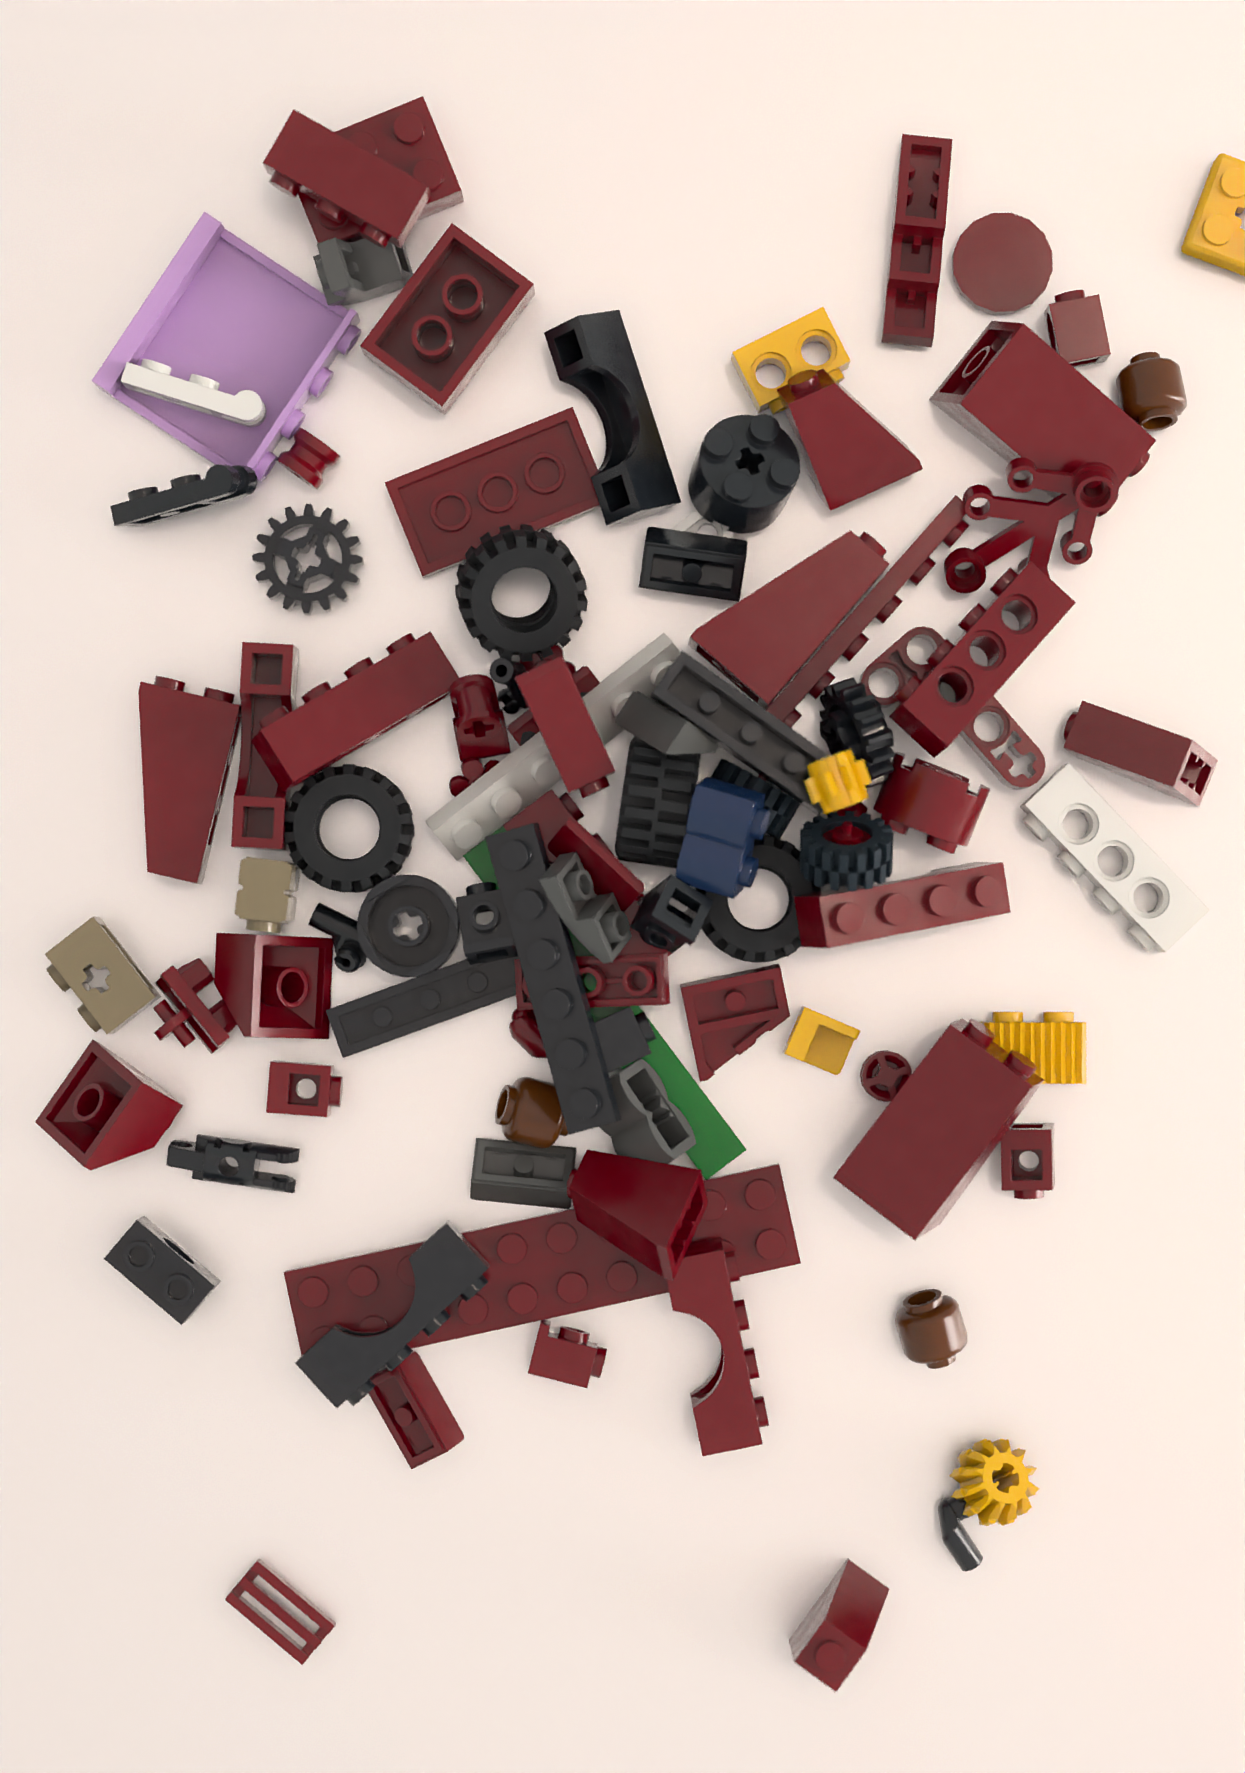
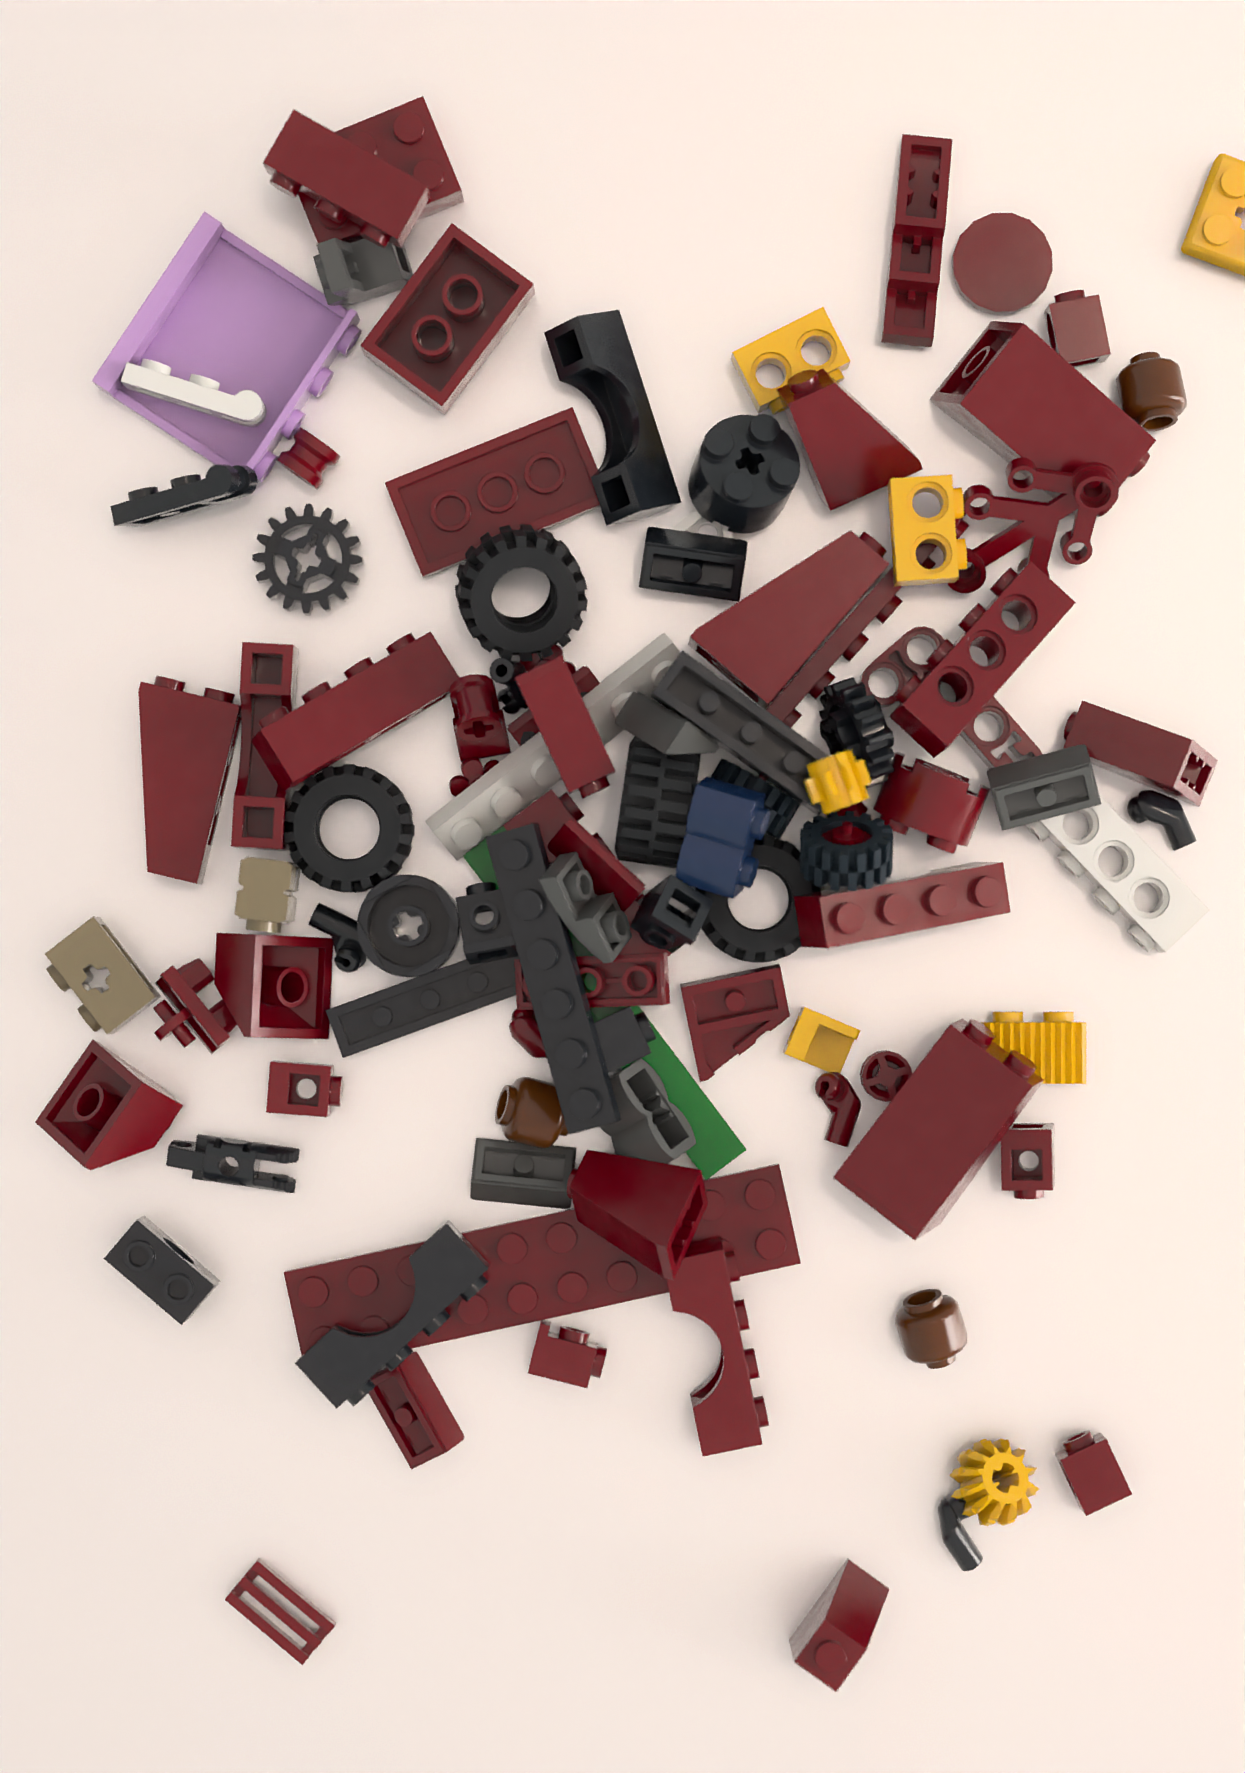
none -> dark red arm [815,1072,861,1147]
none -> yellow brick [887,475,967,587]
none -> dark grey slope [986,744,1101,831]
none -> dark red brick [1055,1430,1132,1516]
none -> black arm [1127,790,1197,851]

